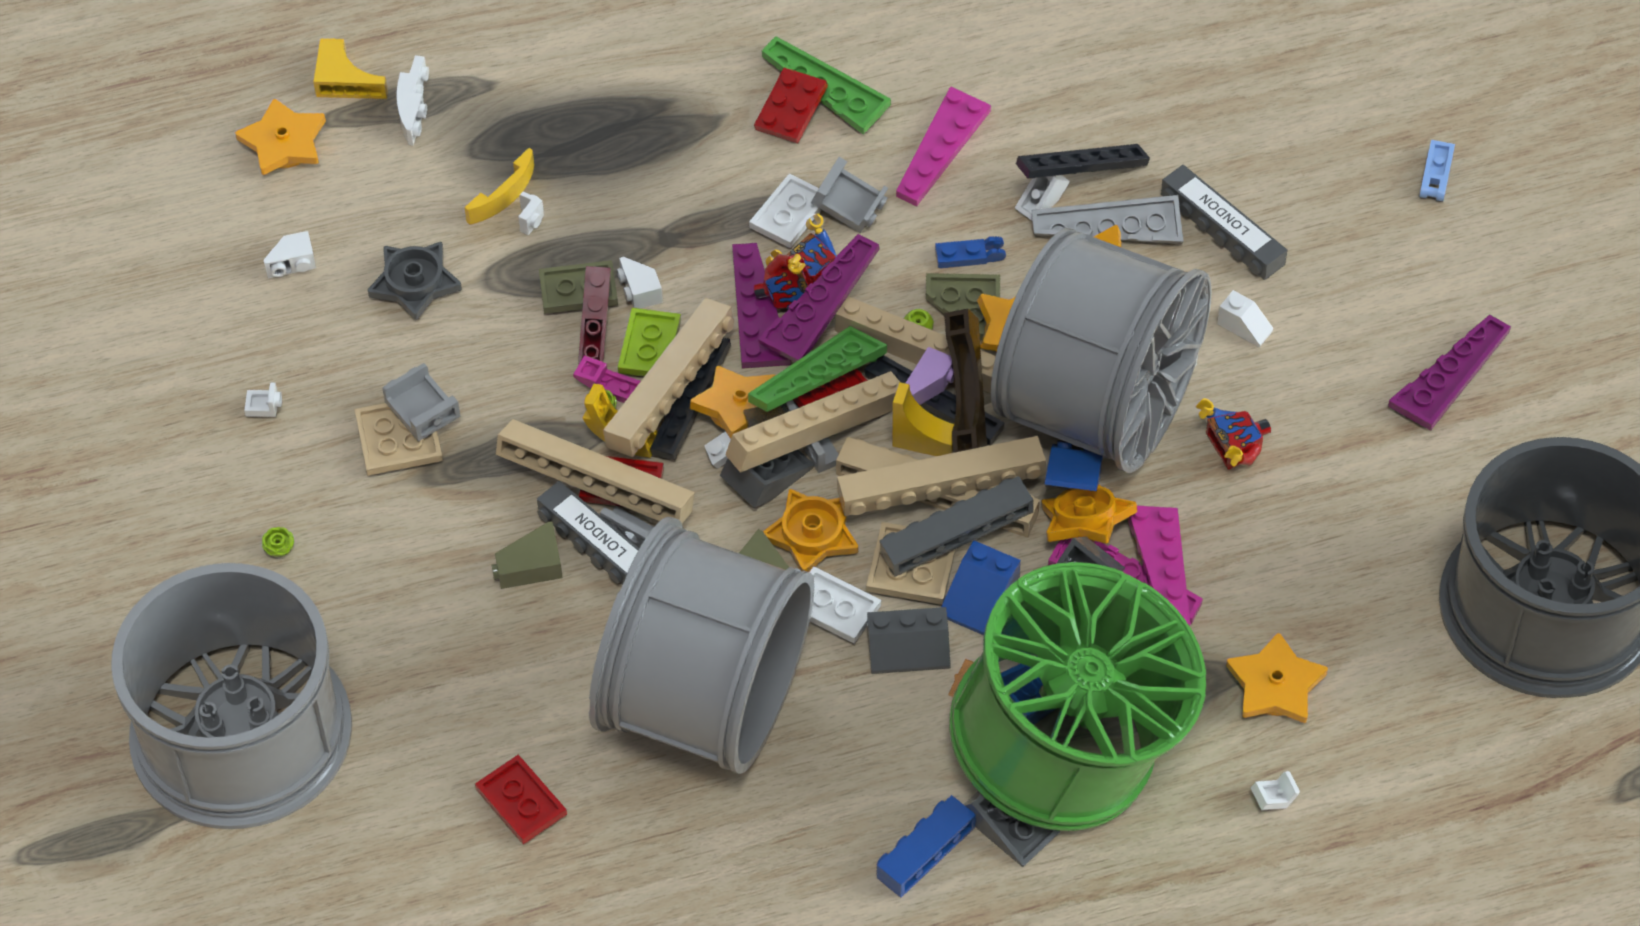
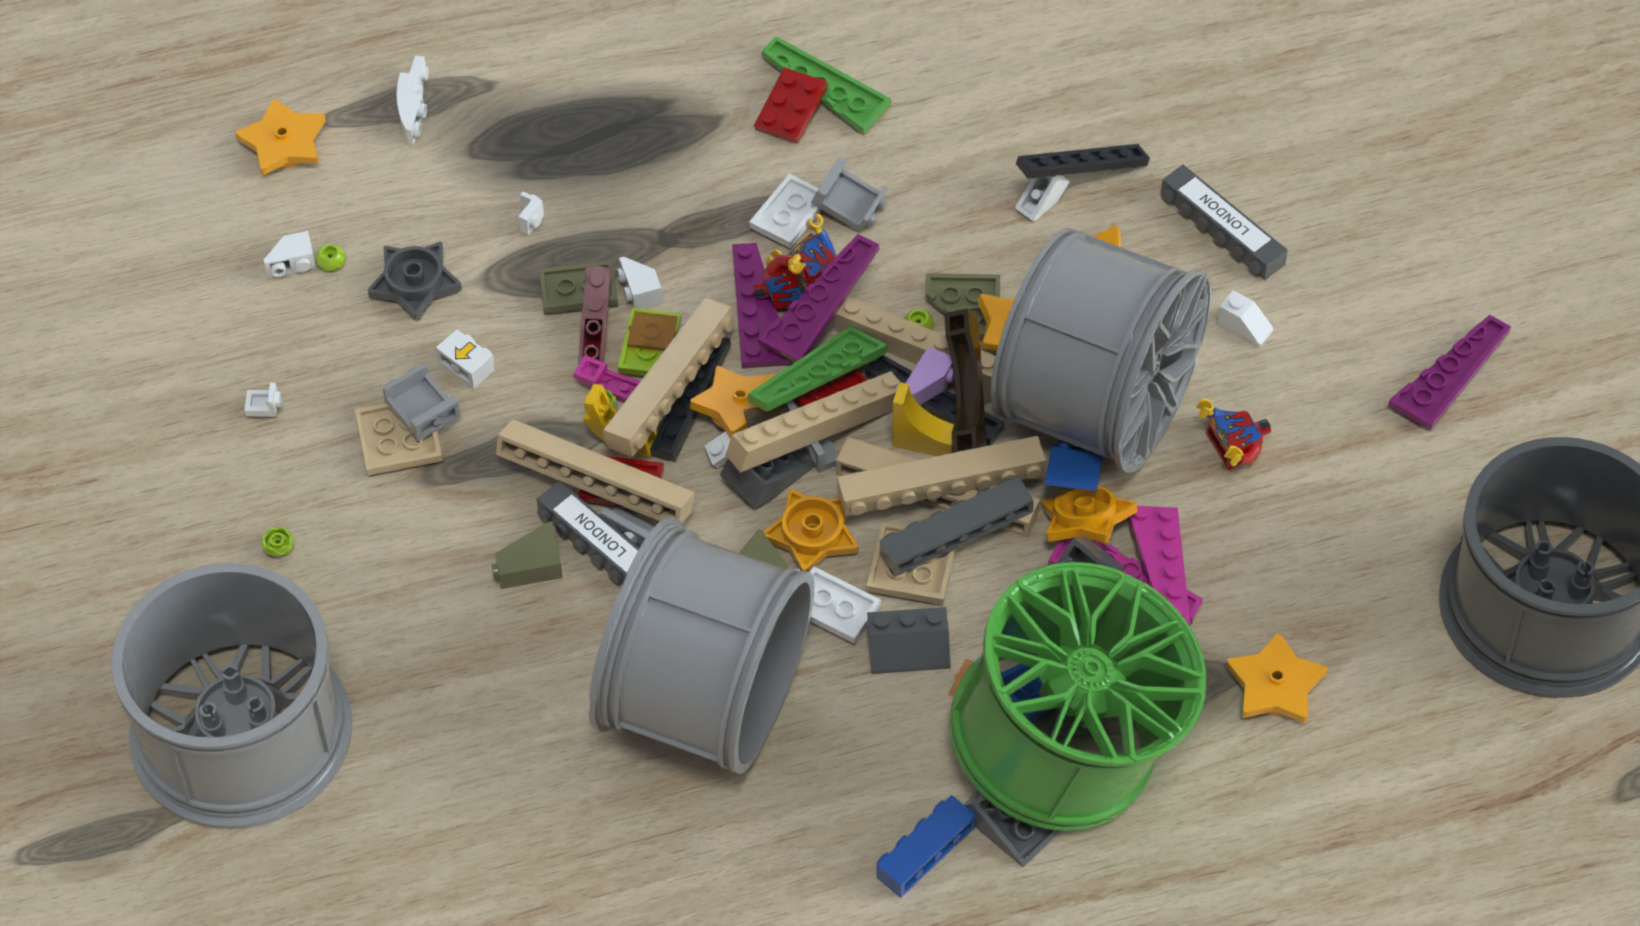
yellow arch [313,38,388,99] -> none
yellow slope [464,148,534,225] -> none
red plate [475,754,567,845] -> none
dark pink wing [896,86,991,207] -> none
blue hinge [935,236,1006,269] -> none
blue slope [941,540,1021,635] -> none
light grey wing [1032,195,1183,244] -> none
white bracket [1251,771,1300,810] -> none
light blue plate [1419,140,1455,202] -> none
none -> lime plate [315,244,346,272]
none -> white brick [436,330,495,389]
none -> clear orange piece [627,311,678,351]

